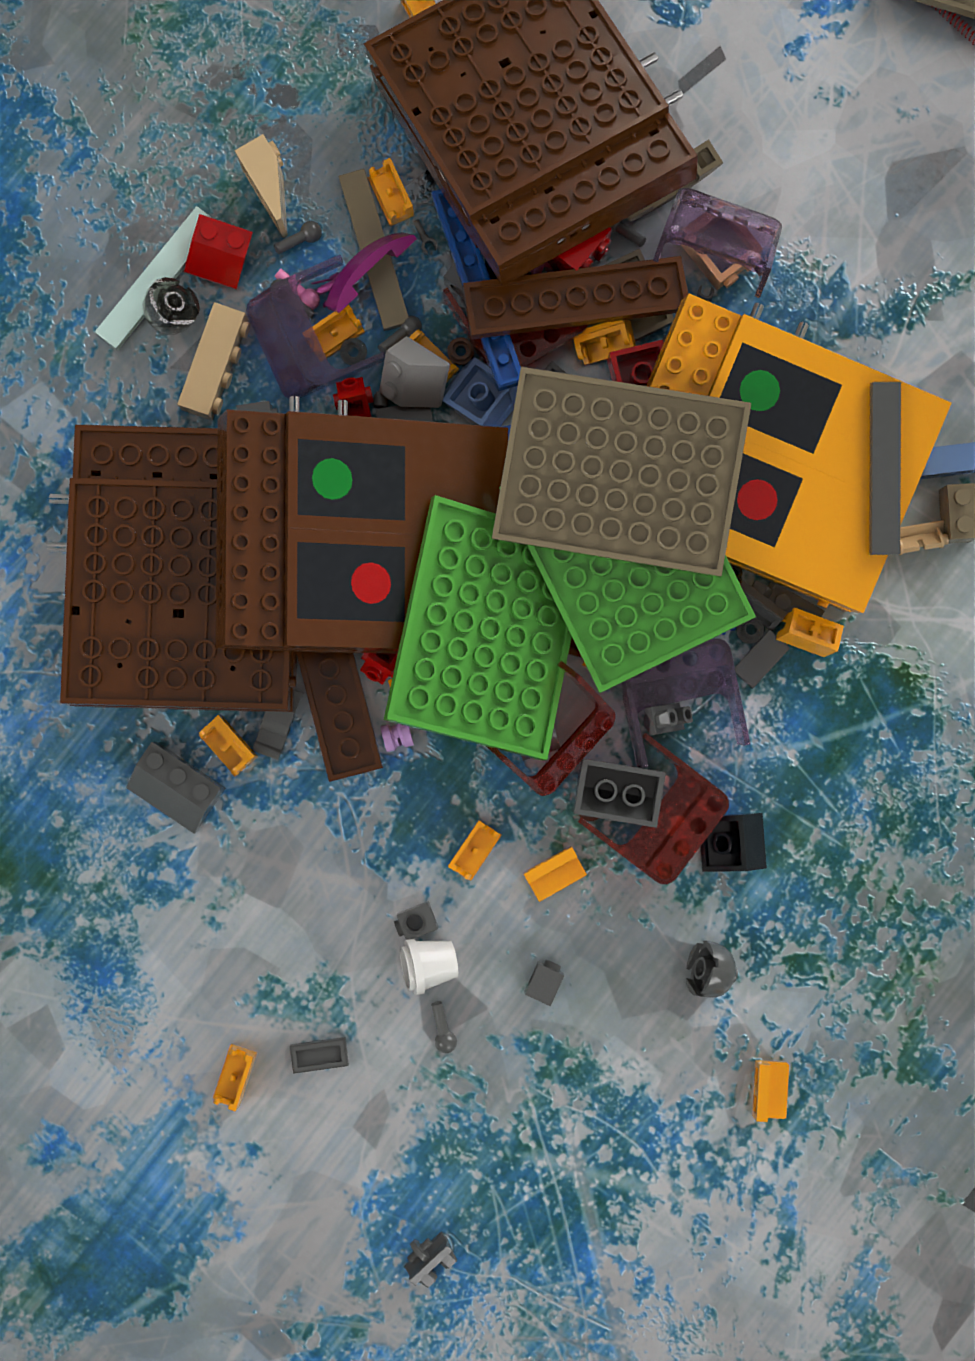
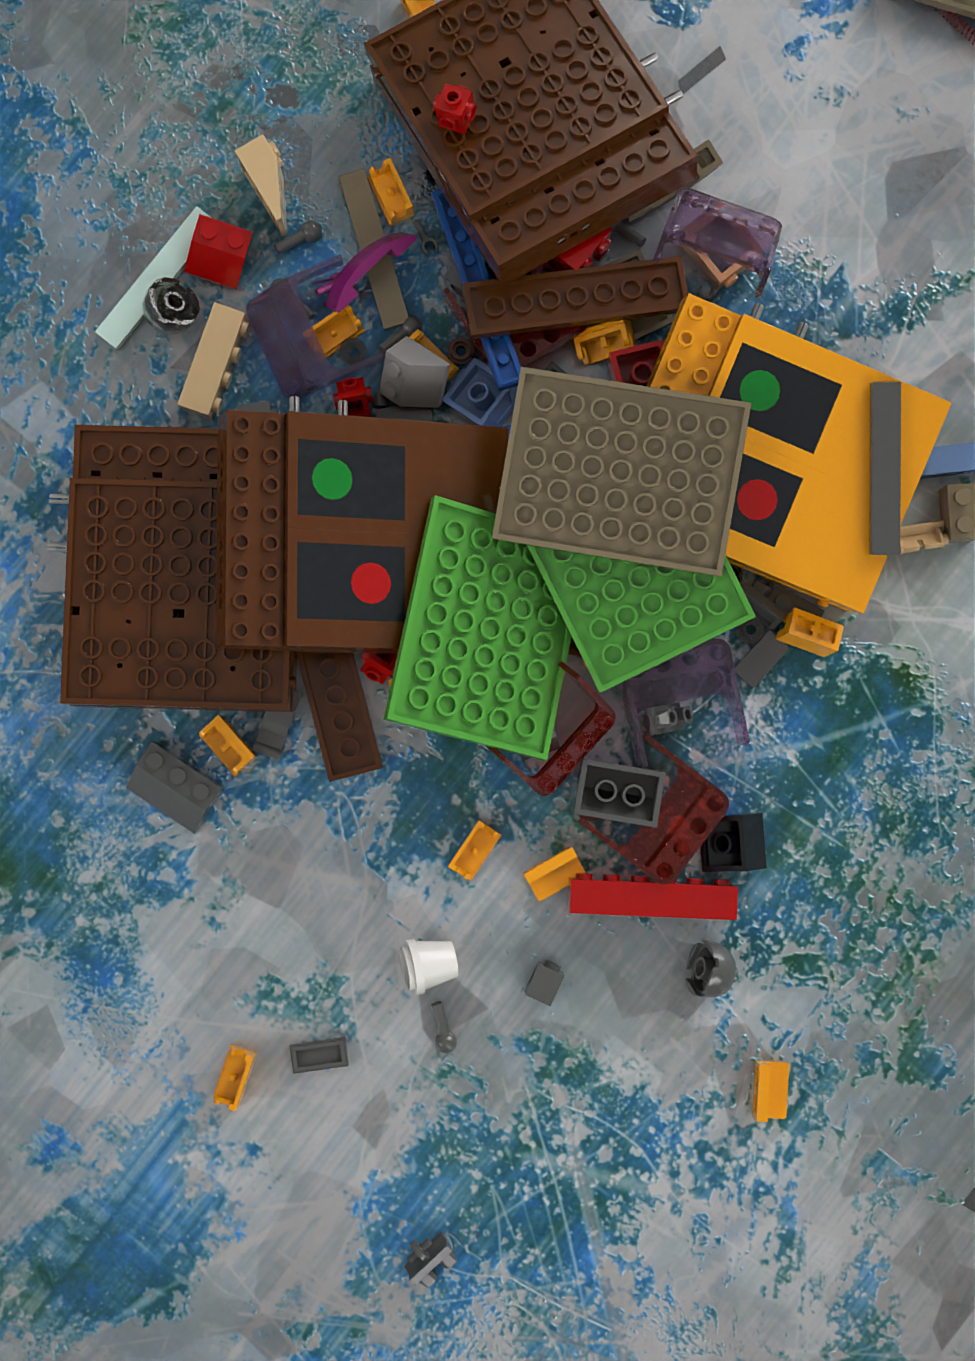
bright pink bar [274,268,320,310] -> none
lavender wheel [380,723,414,752] -> none
dark grey brick [394,901,438,940] -> none
none -> red brick [433,83,477,134]
none -> red brick [567,873,738,920]

